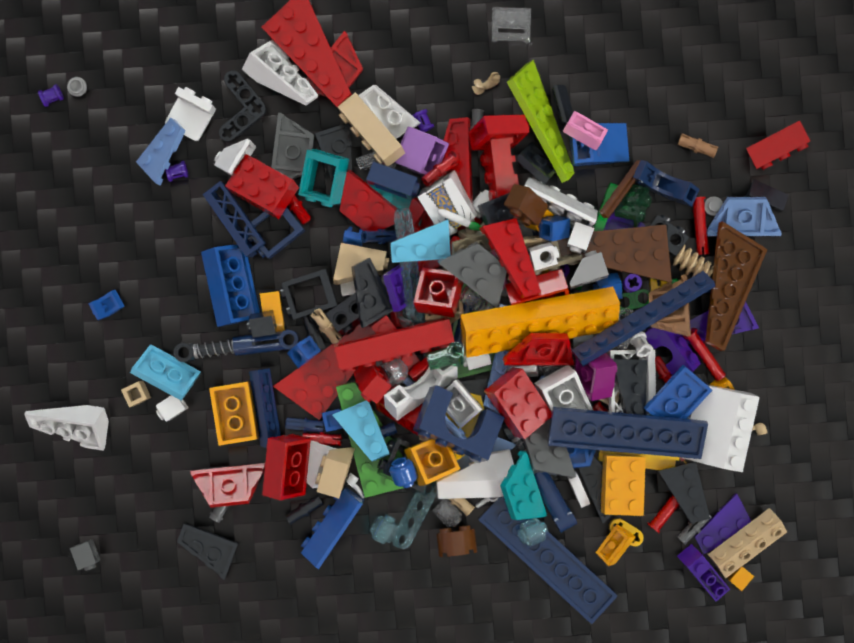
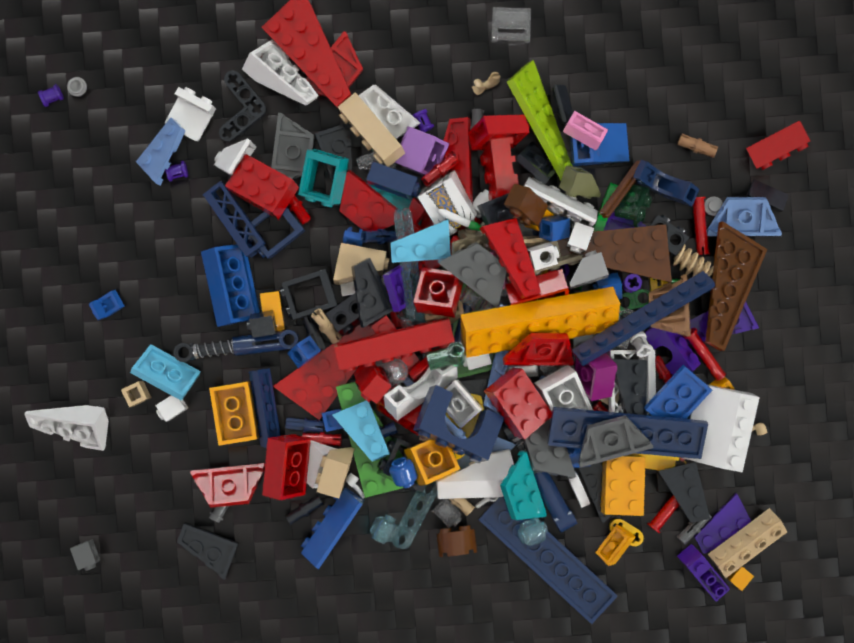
none -> olive slope [559,166,601,199]
none -> dark grey wing [578,415,653,468]

